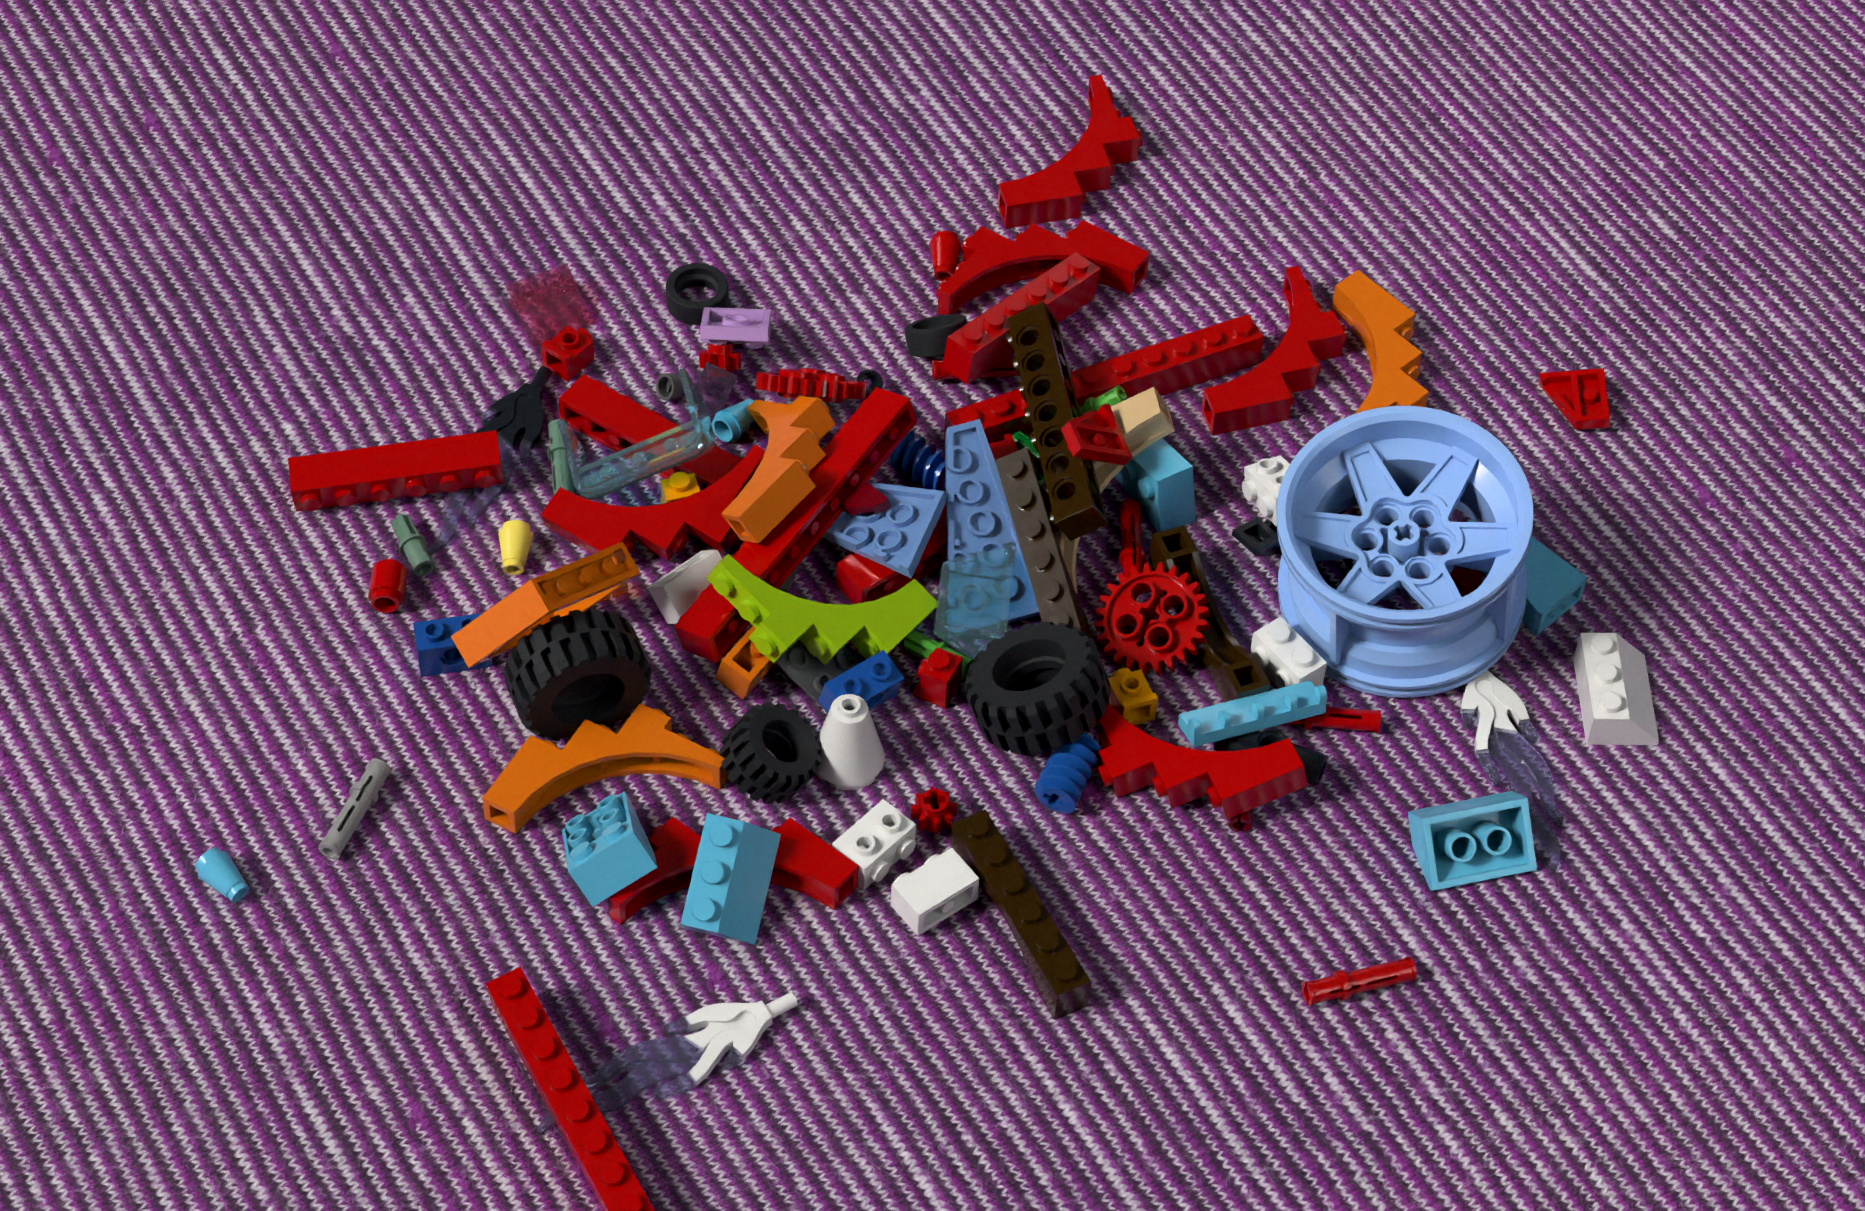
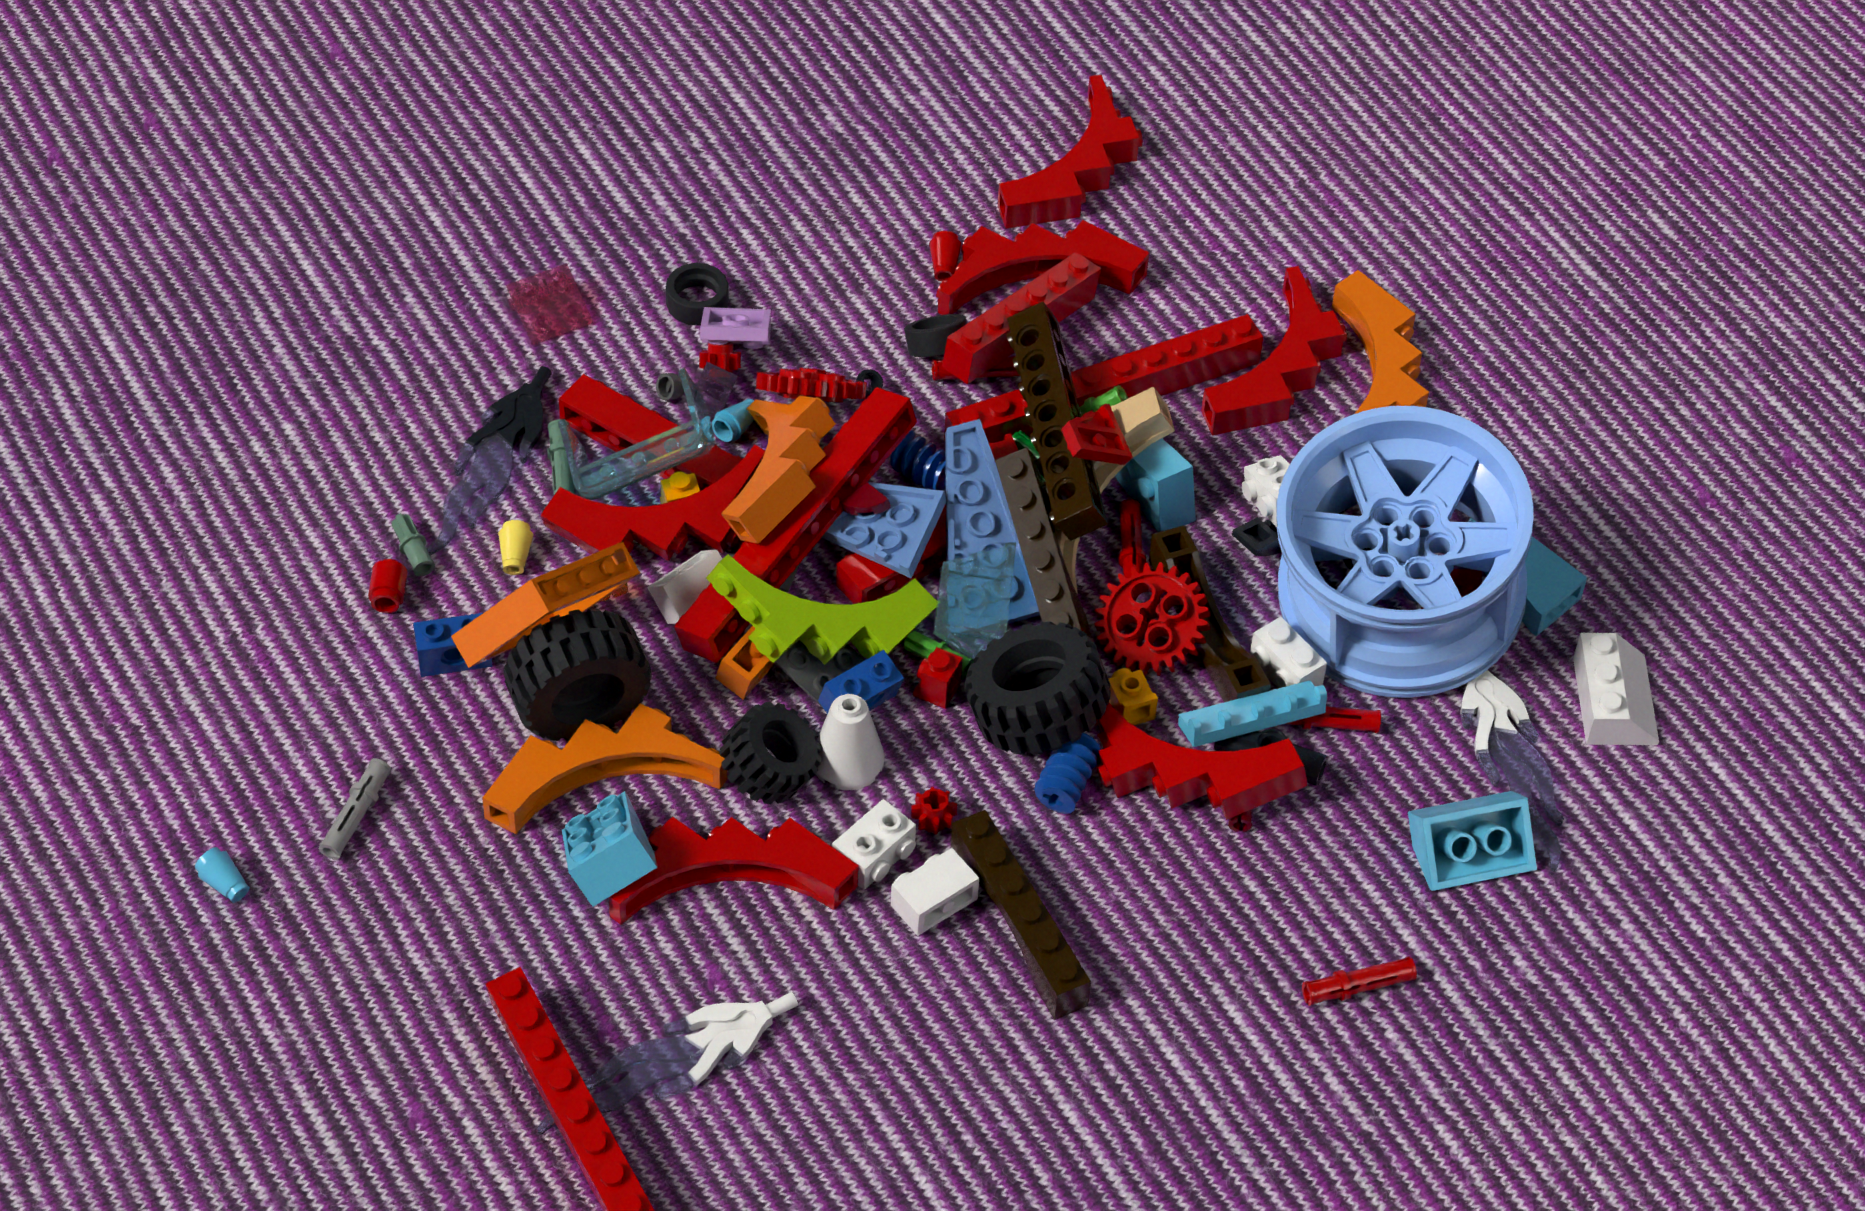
red brick [288,430,504,511] -> none
red brick [541,325,594,382] -> none
medium azure slope [680,813,781,945] -> none
red wing [1539,368,1610,430] -> none

